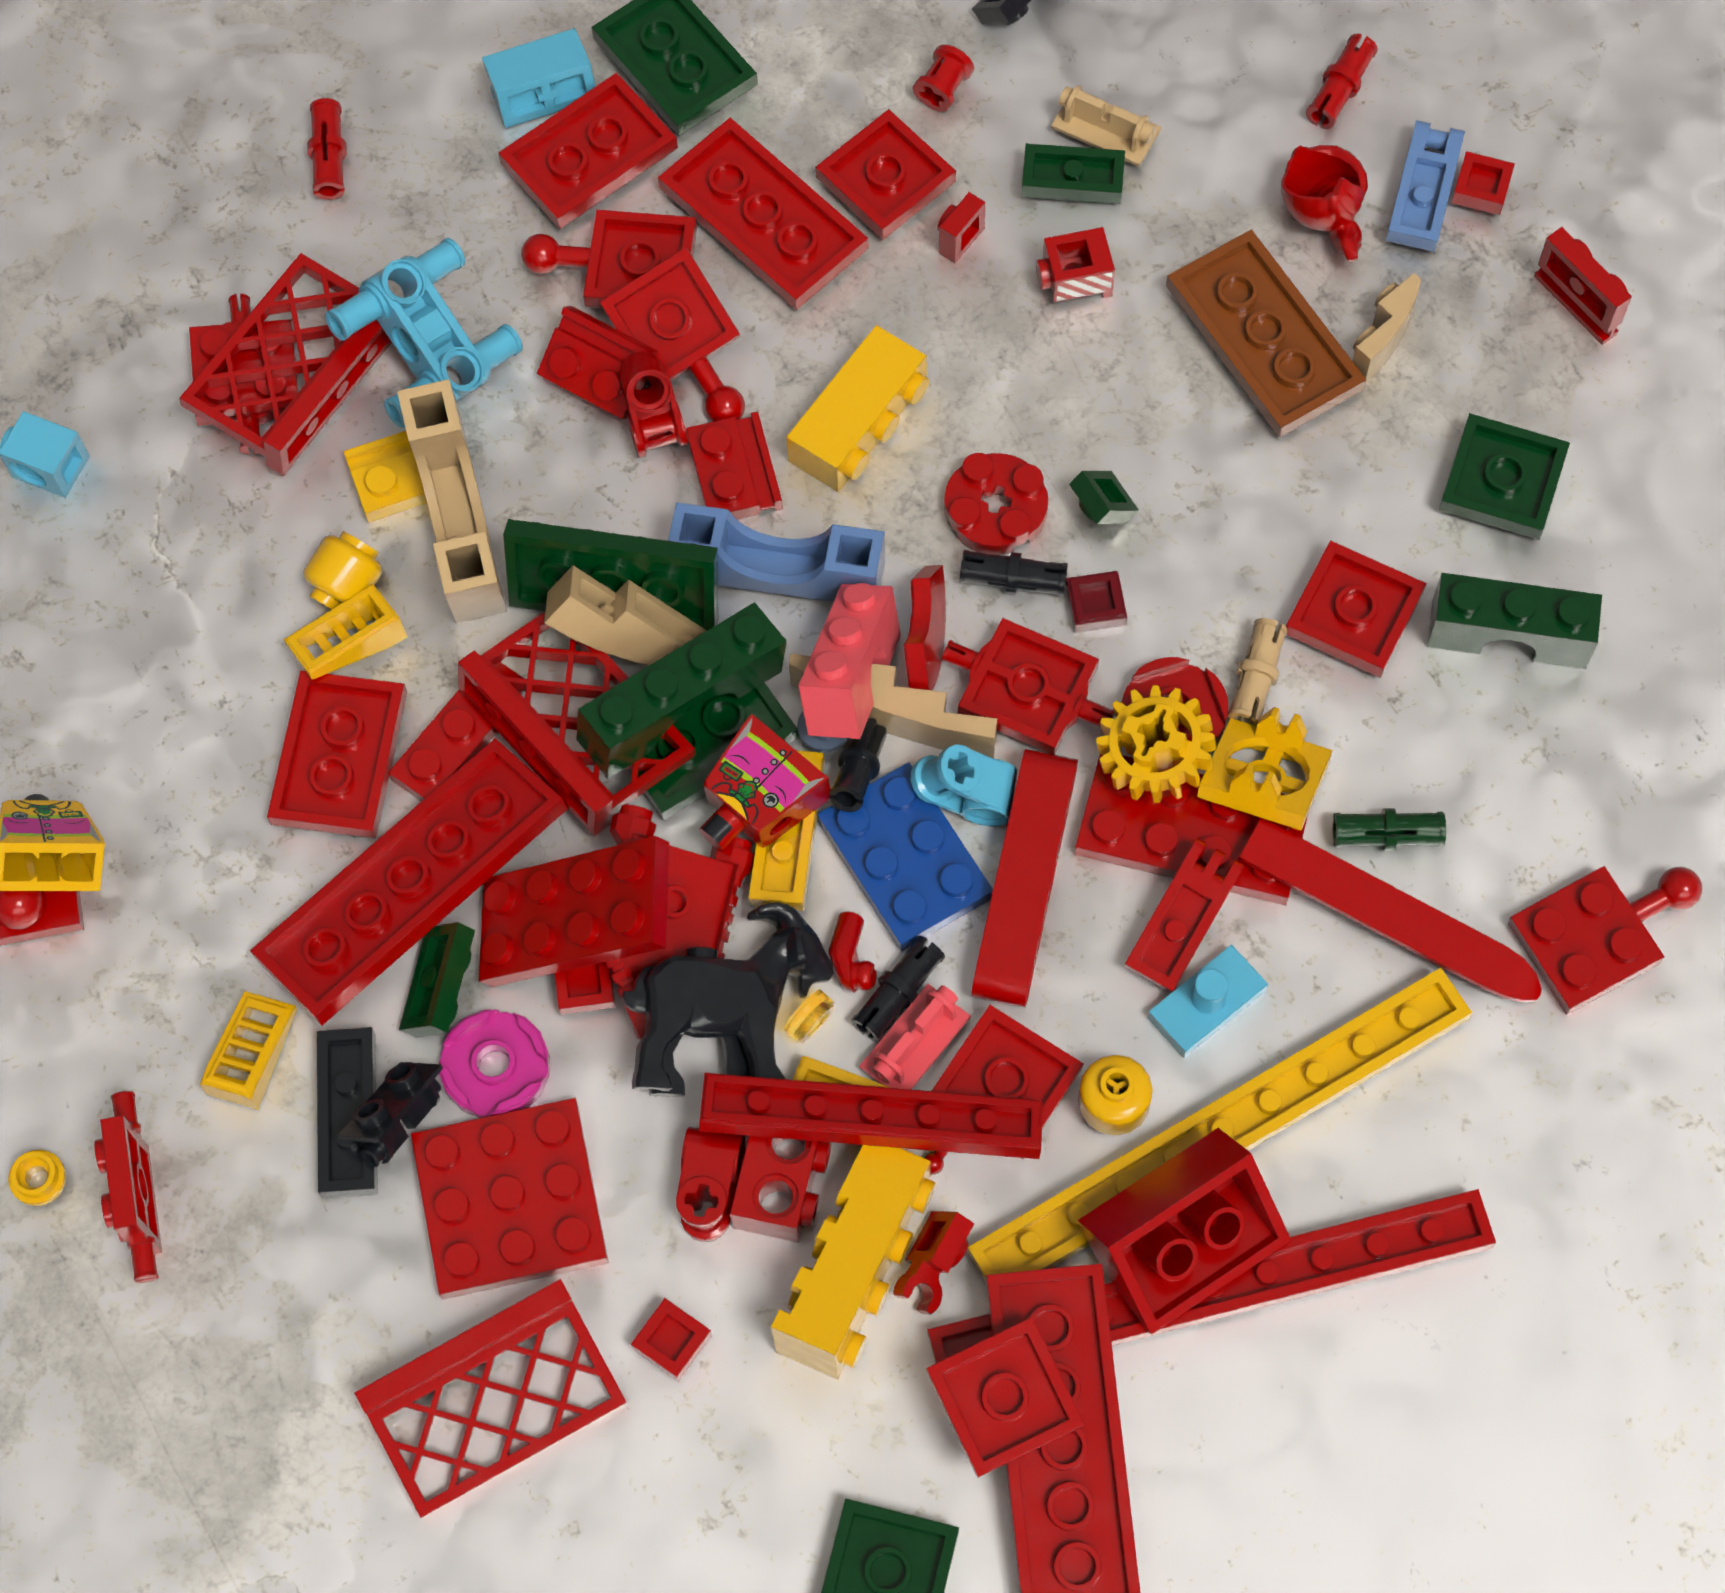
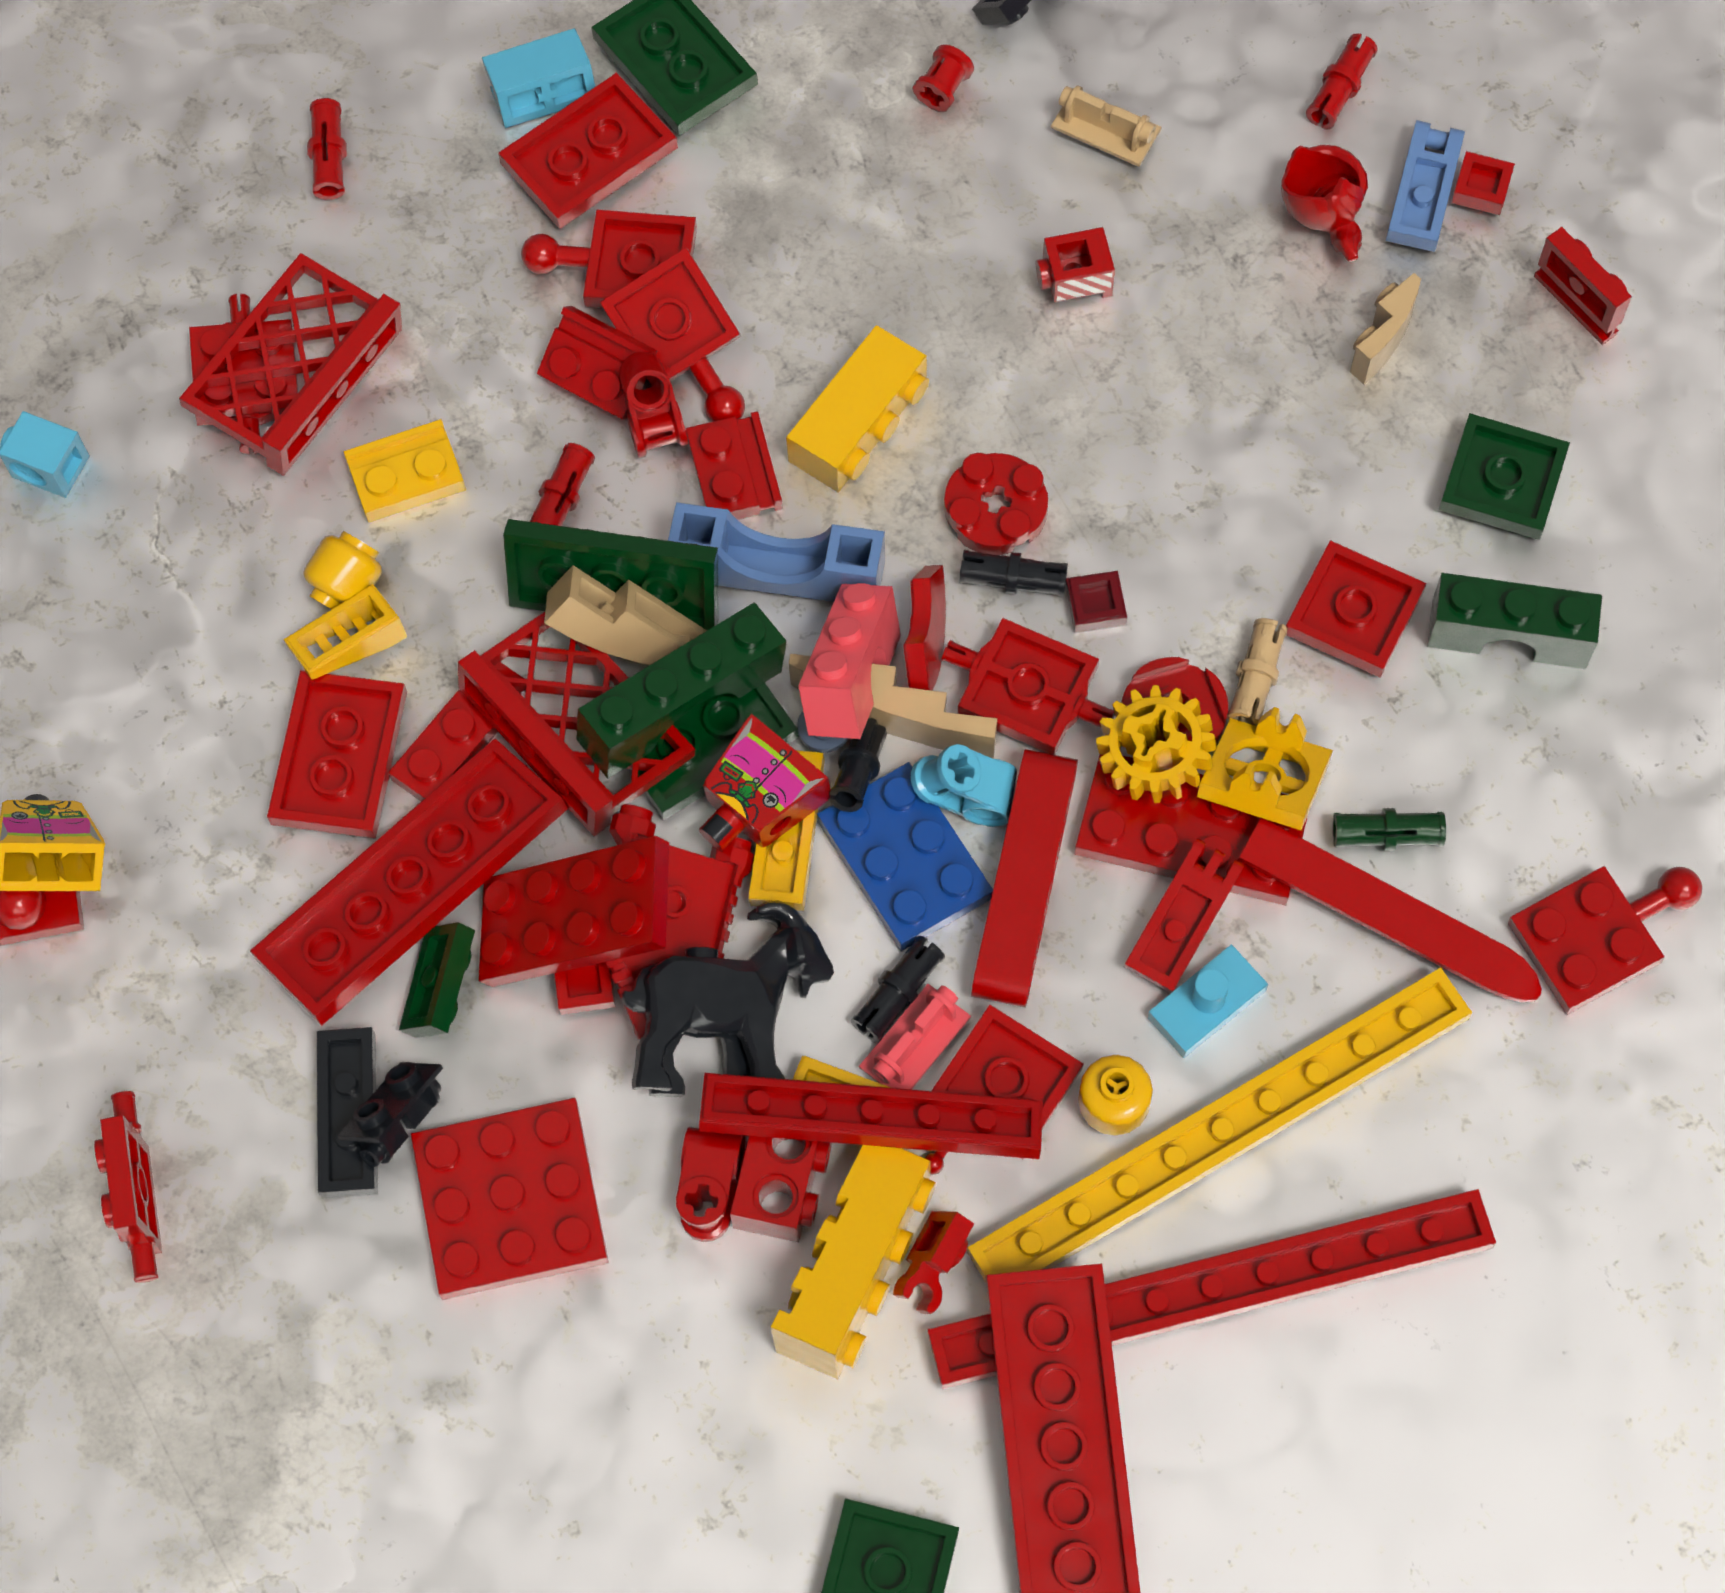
yellow plate [8,1150,66,1206] -> none
yellow slope [199,991,298,1110] -> none
medium azure piece [325,238,523,428] -> none
red fence [354,1279,627,1518] -> none
tan arch [397,379,507,624] -> none
dark pink tile [439,1010,550,1118] -> none
red plate [631,1298,712,1382] -> none
red plate [658,117,869,310] -> none
clear yellow tile [783,989,835,1043] -> none
red plate [815,109,956,240] -> none
red arm [828,911,877,993] -> none
red plate [926,1317,1085,1478] -> none
red plate [937,192,985,264] -> none
dark green plate [1021,143,1125,204] -> none
dark green plate [1069,471,1139,524] -> none
red slope [1077,1128,1292,1335] -> none
dark orange plate [1166,229,1367,438] -> none
none -> red pin [530,443,595,526]

